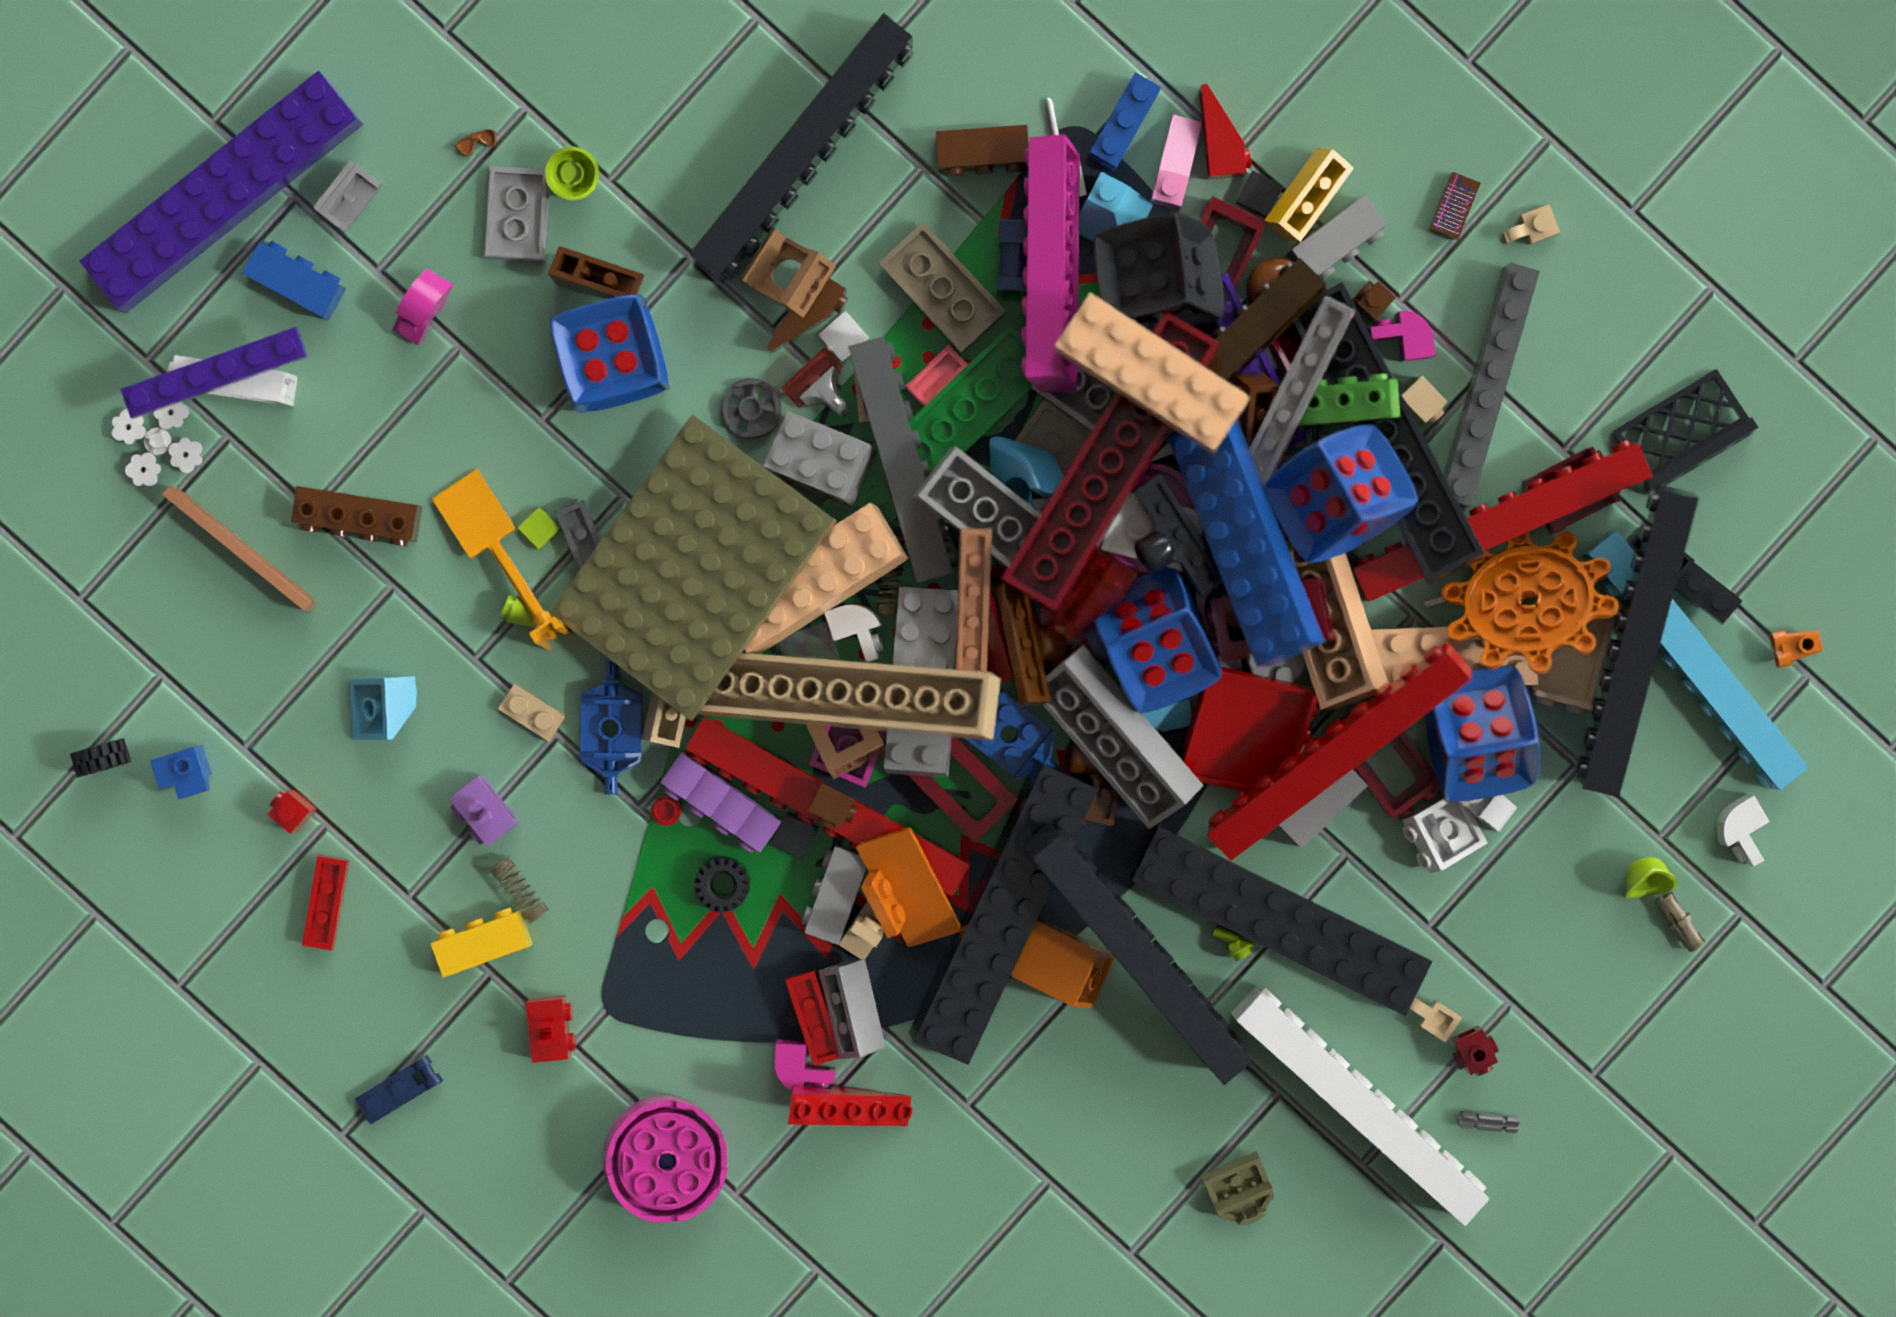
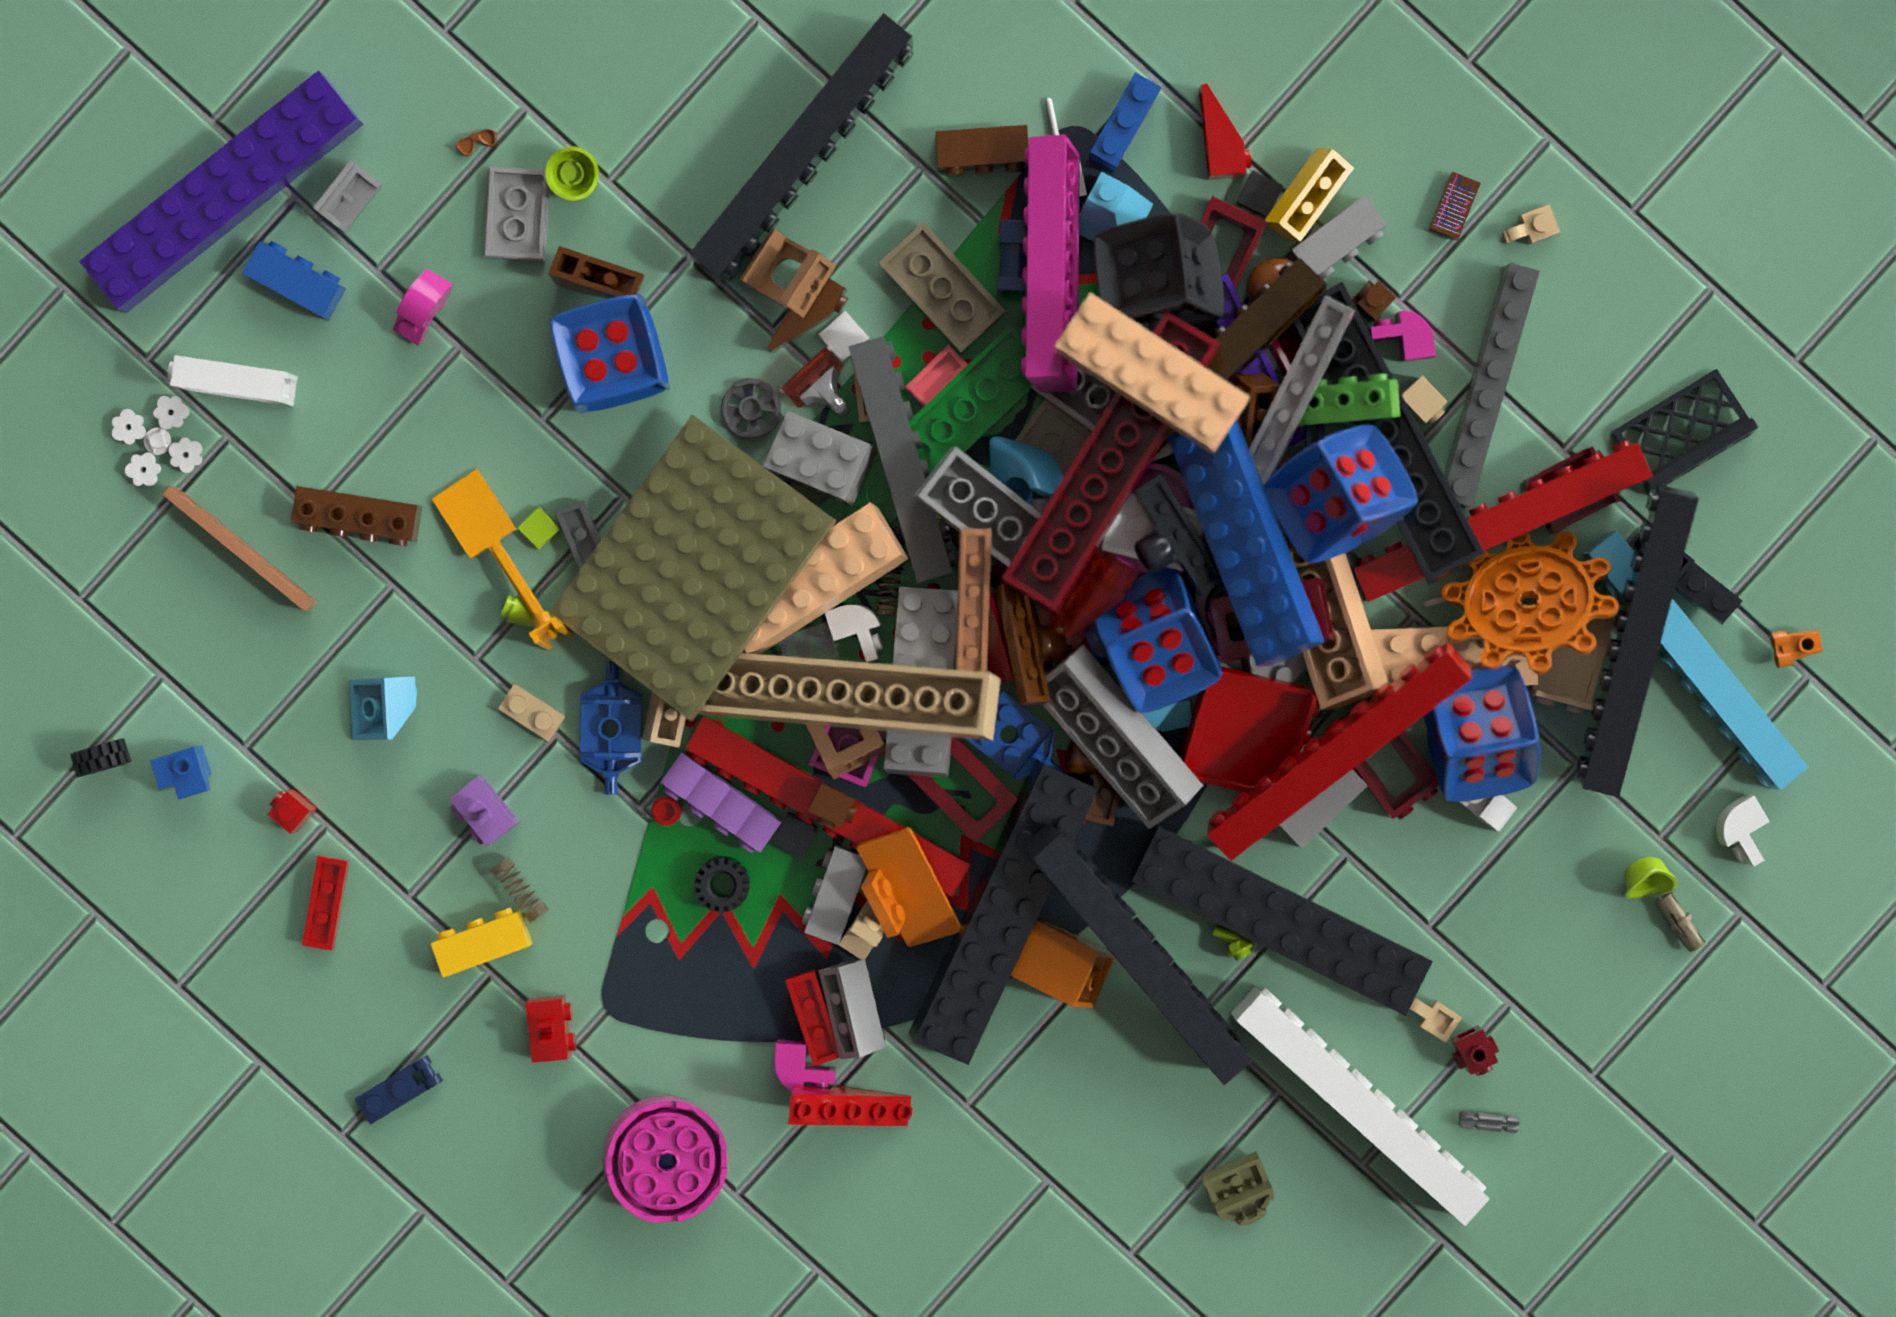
dark purple plate [120,327,308,419] -> none
bright pink slope [1150,115,1202,211] -> none
white plate [1402,797,1488,873] -> none

